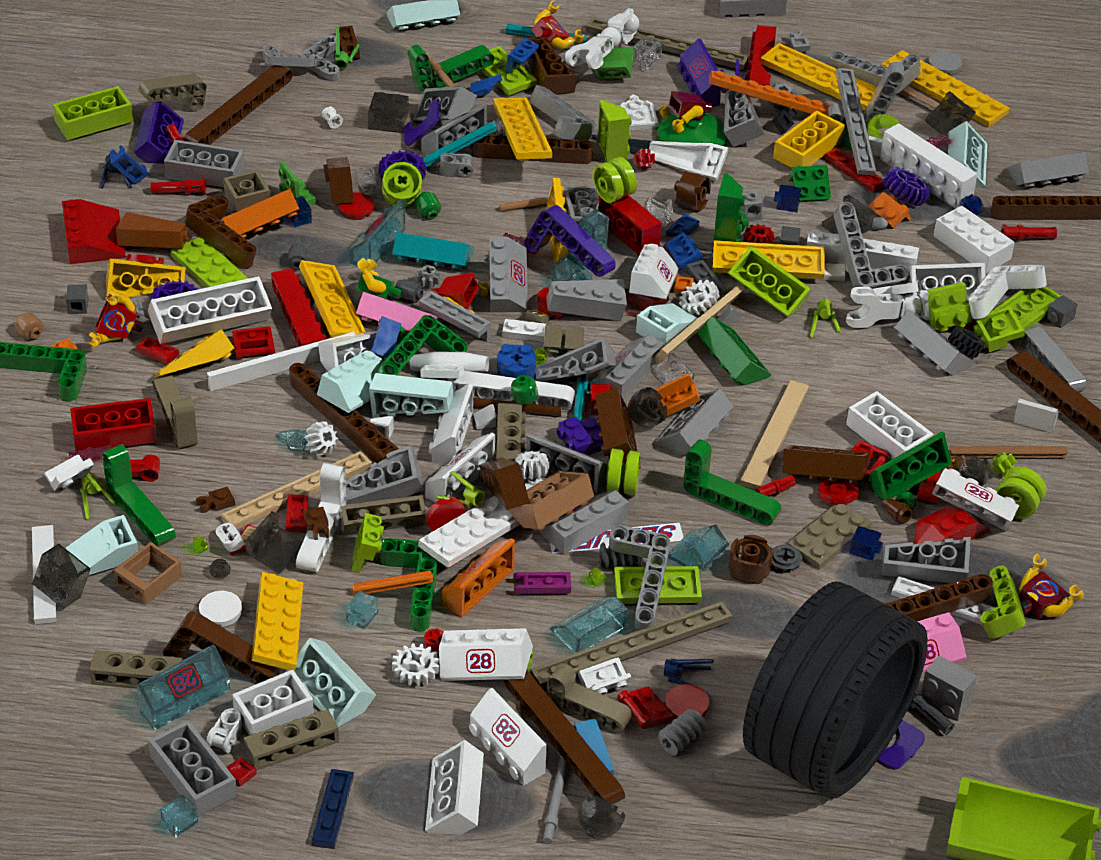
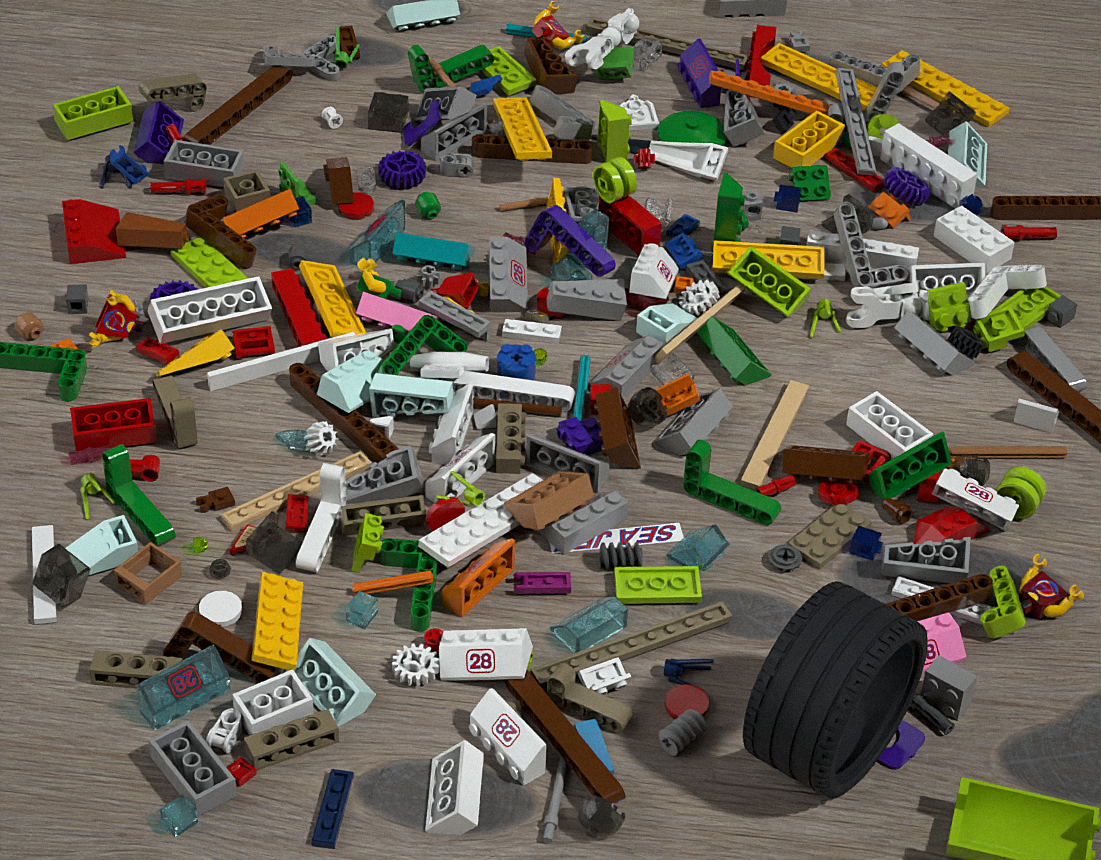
white bracket [44,455,94,491] -> none
yellow wedge [106,259,186,298] -> none
red tile [126,254,164,265] -> none
white beam [215,523,244,552] -> none
reddish brown plate [303,507,329,540] -> none
blue hinge [370,316,402,362] -> none
lime wheel [381,162,422,208] -> none
teal axle [423,121,497,168] -> none
reddish brown wedge [478,457,530,510] -> none
blue bracket [505,38,539,73] -> none
green head [511,375,538,405] -> none
white gear [515,451,549,480] -> none
light grey wedge [535,337,616,381] -> none
dark tan piece [543,324,584,354] -> none
clear neon green hinge [587,568,606,586] -> none
lime wheel [606,448,641,496] -> none
light grey beam [609,525,670,631] -> none
red plate [617,686,674,729] -> none
dark red torso [659,91,712,133] -> none
reddish brown brick [674,171,711,211] -> none
light grey tile [718,305,742,324] -> none
reddish brown brick [729,535,773,584] -> none
red gear [743,223,775,244] -> none
green tile [896,491,917,510] -> none
light grey tile [928,51,962,75] -> none
lime gear [991,452,1017,477] -> none
light grey slope [1007,152,1089,188] -> none

